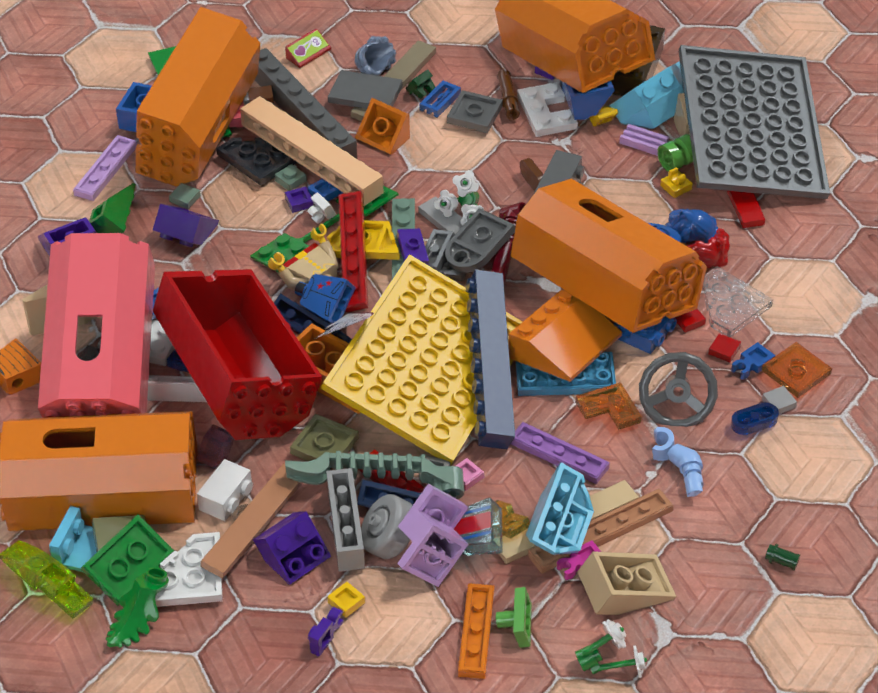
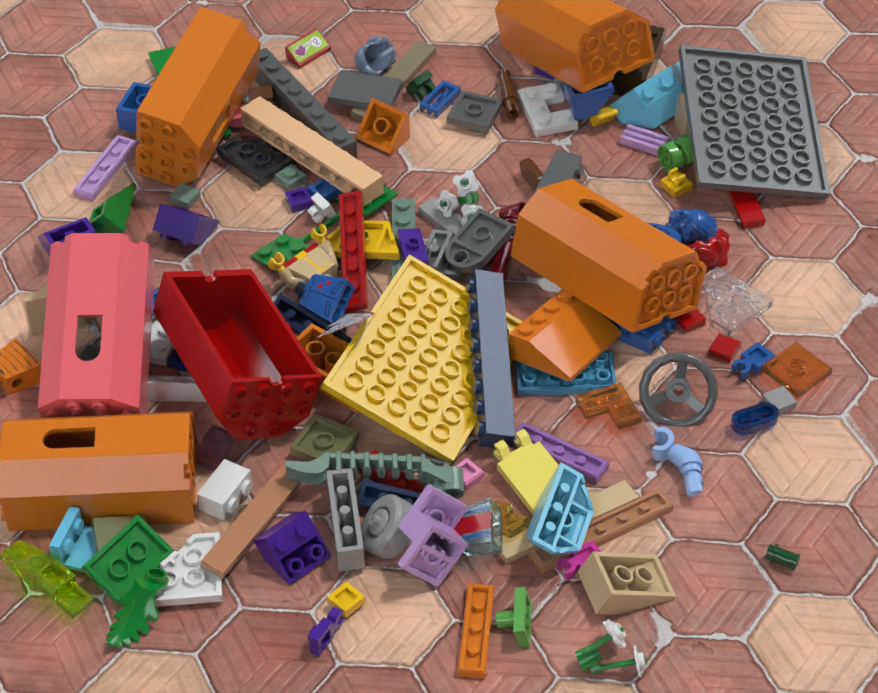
none -> light yellow tile [493,429,558,515]

